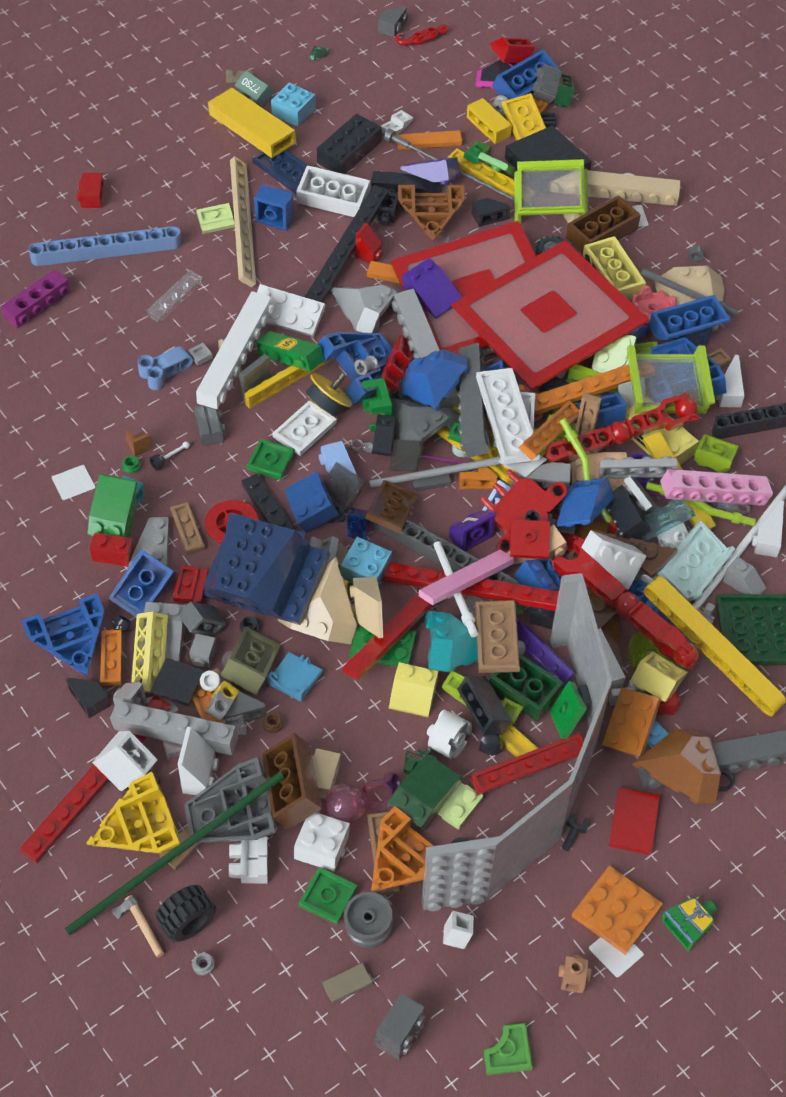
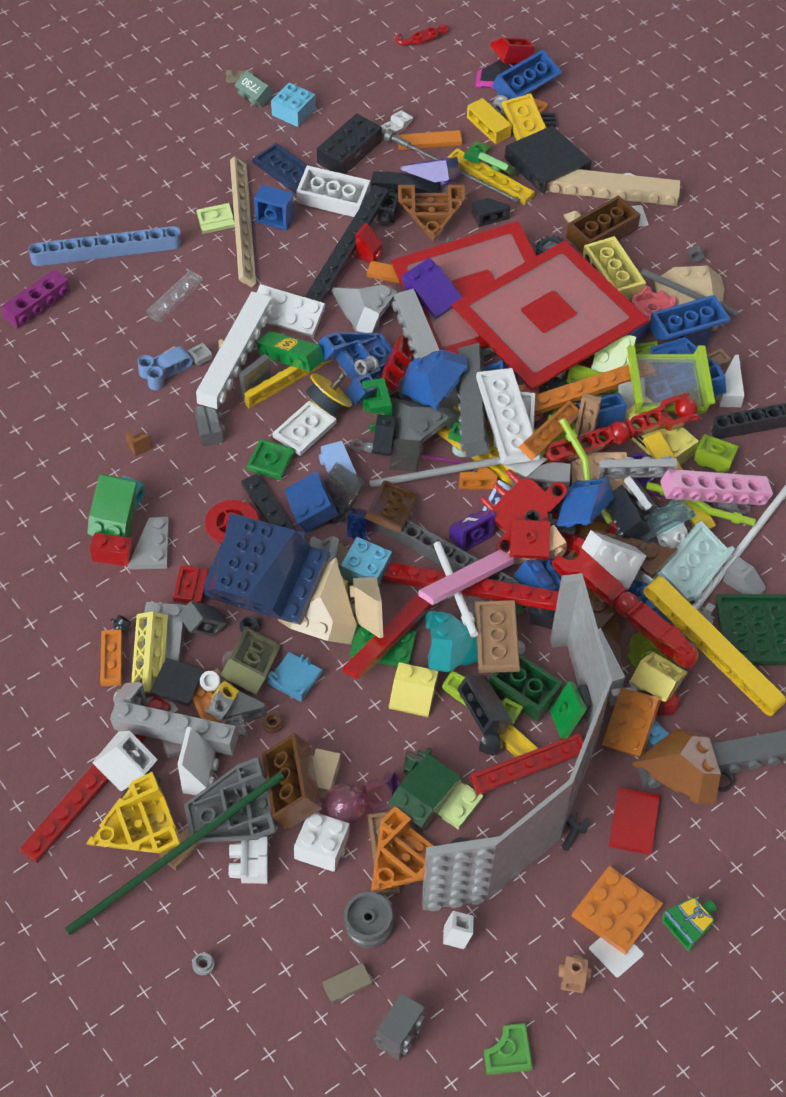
blue wedge [21,593,104,676] -> none
white sticker [52,465,95,500] -> none
black slope [66,677,111,718] -> none
red brick [77,173,104,208] -> none
blue slope [108,549,177,618] -> none
light nougat piece [112,895,164,958] -> none
green plate [122,456,141,473] -> none
black hinge [149,442,190,471] -> none
black tyre [155,884,217,942] -> none
medium nougat tile [170,502,205,555] -> none
light grey brick [189,634,217,668] -> none
yellow brick [208,88,296,158] -> none
green plate [298,867,357,925] -> none
clear green tile [310,46,329,60] -> none
dark grey slope [377,6,408,37] -> none
dark grey tile [411,474,451,492] -> none
white brick [427,710,472,759] -> none
piece [515,159,588,224] -> none
dark purple plate [516,620,576,688] -> none
dark grey brick [532,64,562,103] -> none
dark green slope [554,74,575,108] -> none
white slope [752,500,784,557] -> none

